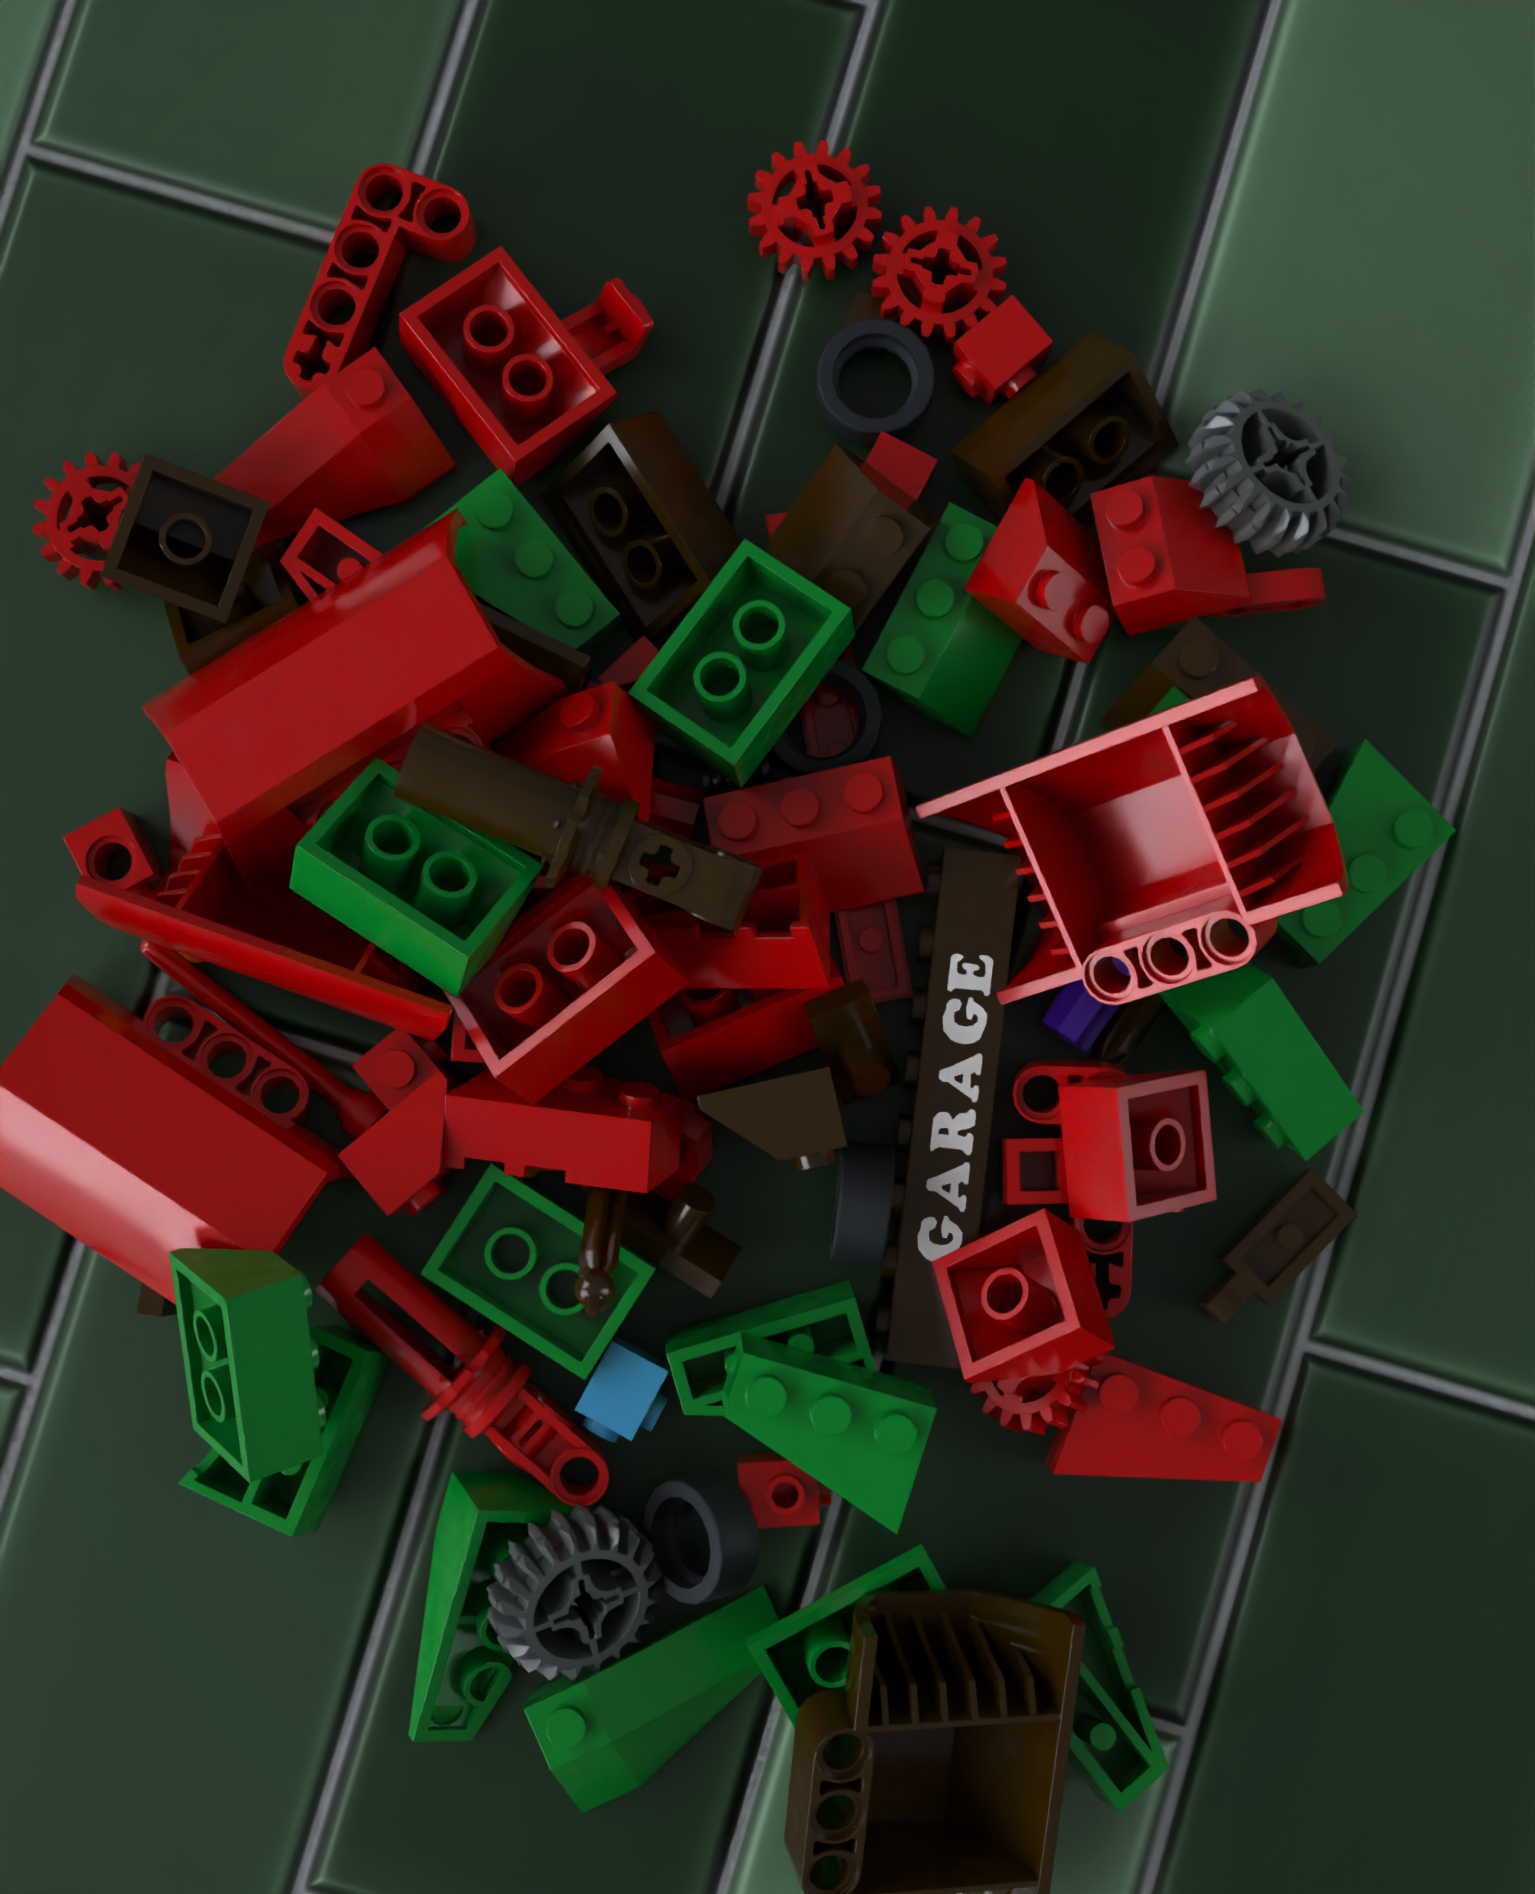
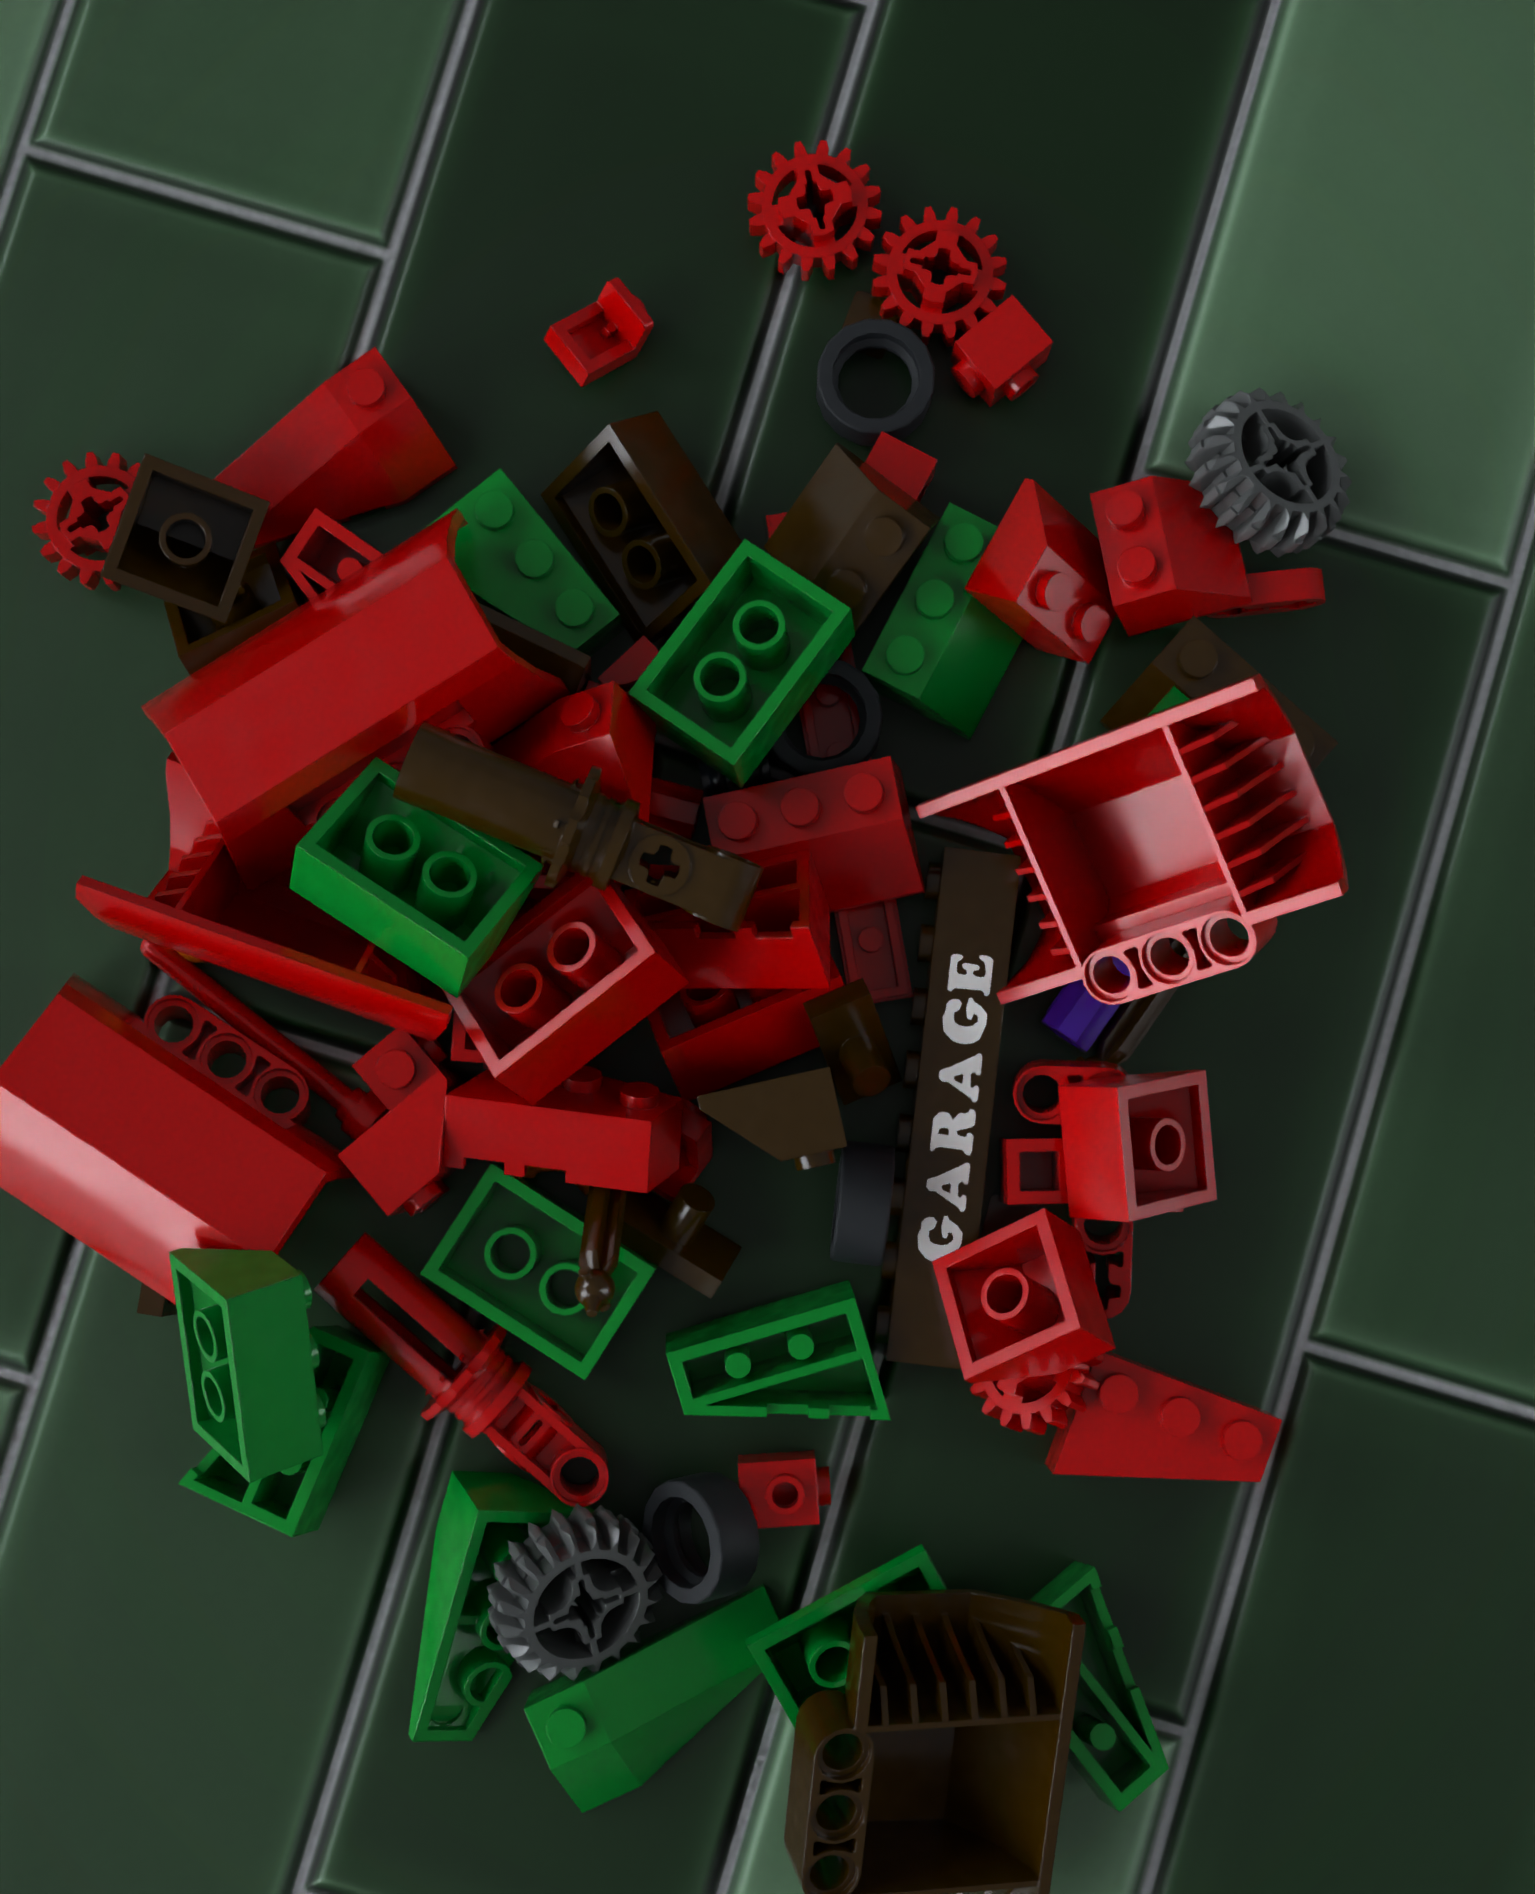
red brick [63,807,166,898] -> none
red beam [283,163,477,400] -> none
red slope [399,246,617,487] -> none
dark azure brick [575,1335,670,1443] -> none
green wedge [722,1332,937,1534] -> none
dark brown slope [950,330,1179,526] -> none
green wedge [1158,955,1364,1161] -> none
dark brown plate [1198,1168,1358,1323] -> none
green wedge [1272,739,1456,969] -> none

